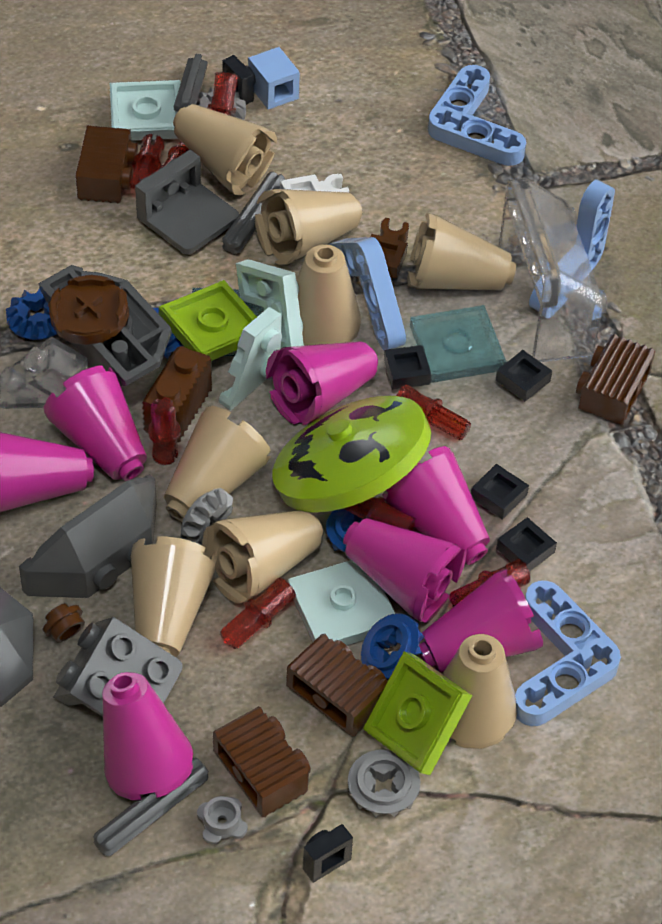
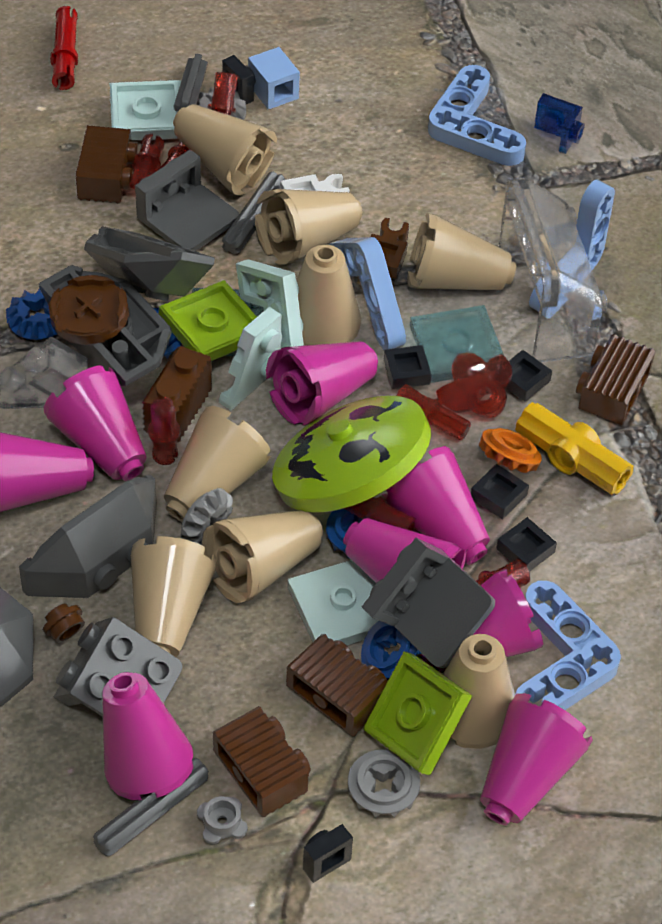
clear red axle [220,578,296,649] -> none
none -> red pin [50,6,78,90]
none -> dark grey wedge [84,226,215,301]
none -> dark grey bracket [361,538,495,668]
none -> clear red plate [436,352,512,418]
none -> orange gear [479,428,542,473]
none -> dark pink cone [480,693,593,826]
none -> yellow piece [515,402,634,495]
none -> clear blue bracket [534,93,585,154]

